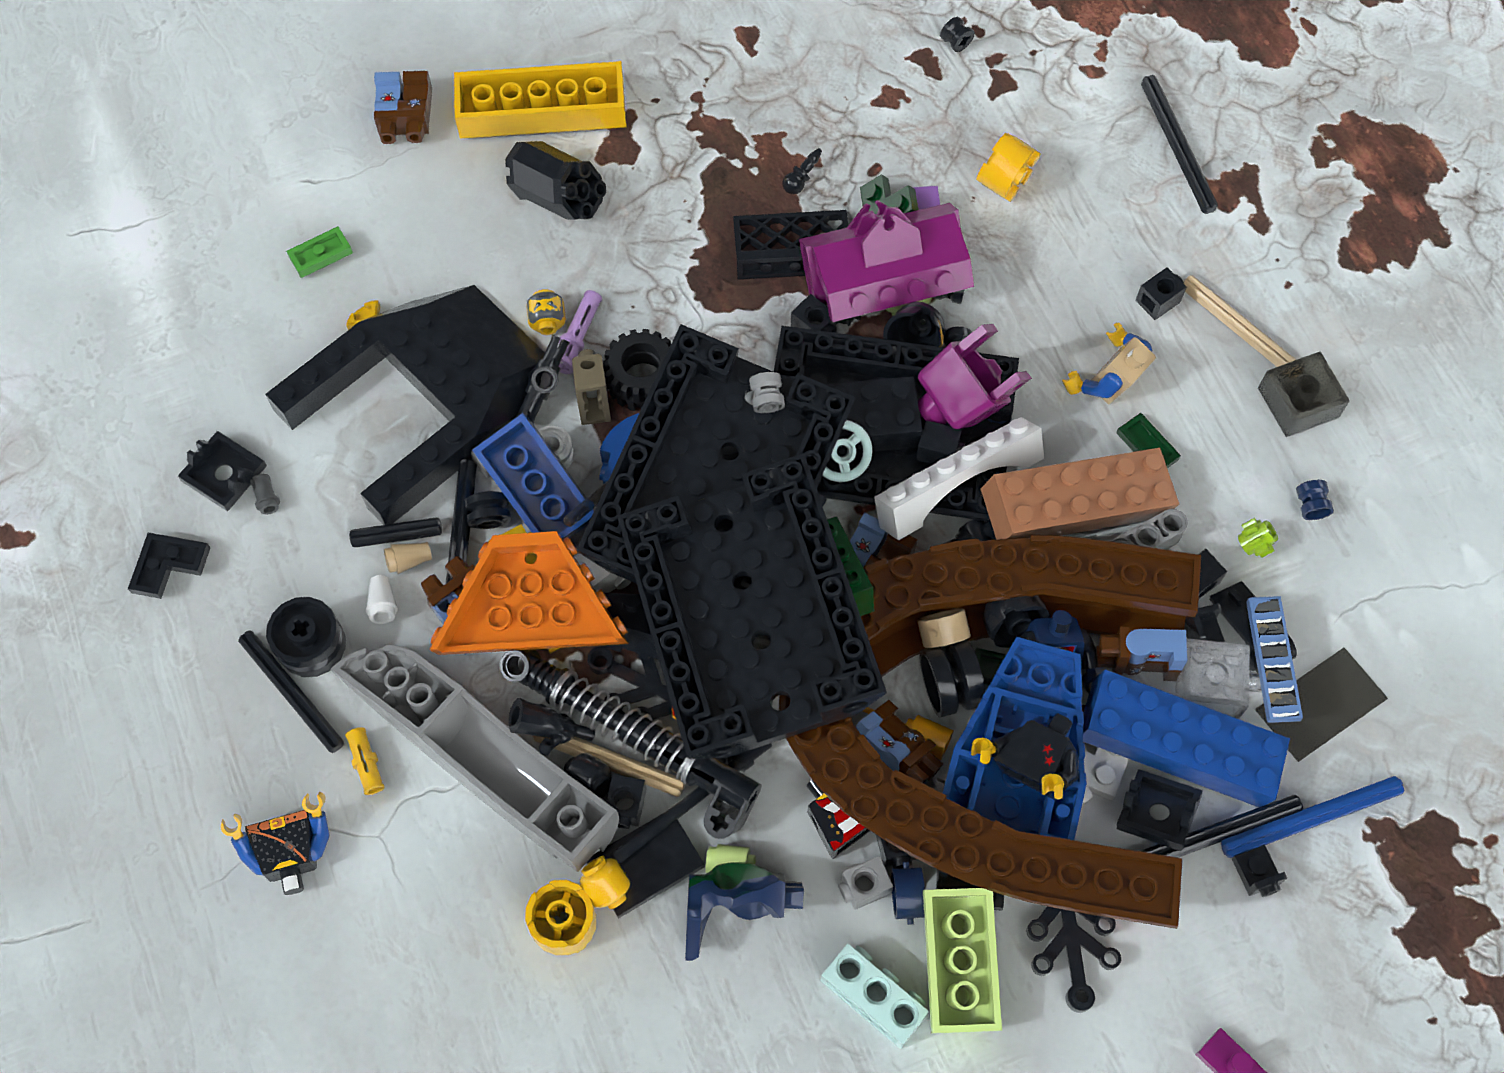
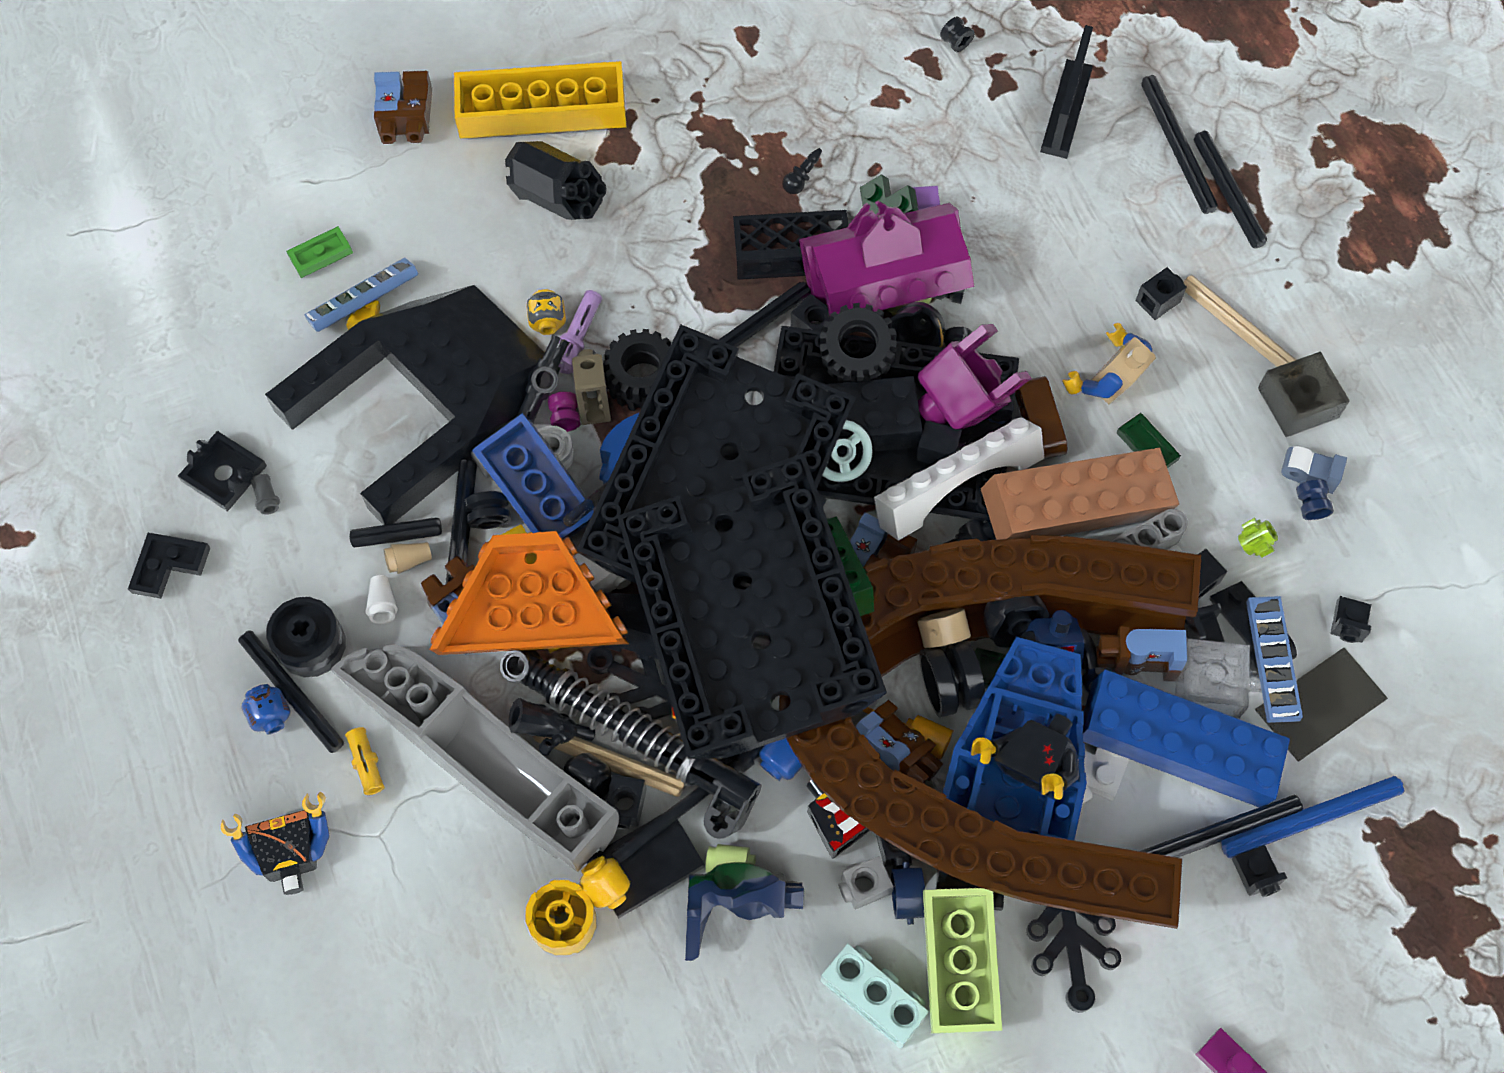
light grey wheel [749,372,785,413] -> none
yellow brick [976,133,1041,202] -> none
black piece [1116,769,1203,851] -> none
none -> blue head [241,684,291,735]
none -> medium blue tile [304,257,418,332]
none -> magenta wheel [548,391,581,432]
none -> black axle [719,281,811,347]
none -> blue head [759,738,803,781]
none -> black tyre [820,303,897,383]
none -> reddish brown beam [1015,376,1068,459]
none -> black fence [1040,25,1093,159]
none -> black axle [1193,130,1267,249]
none -> sand blue leg [1281,446,1347,494]
none -> black bracket [1330,596,1372,643]

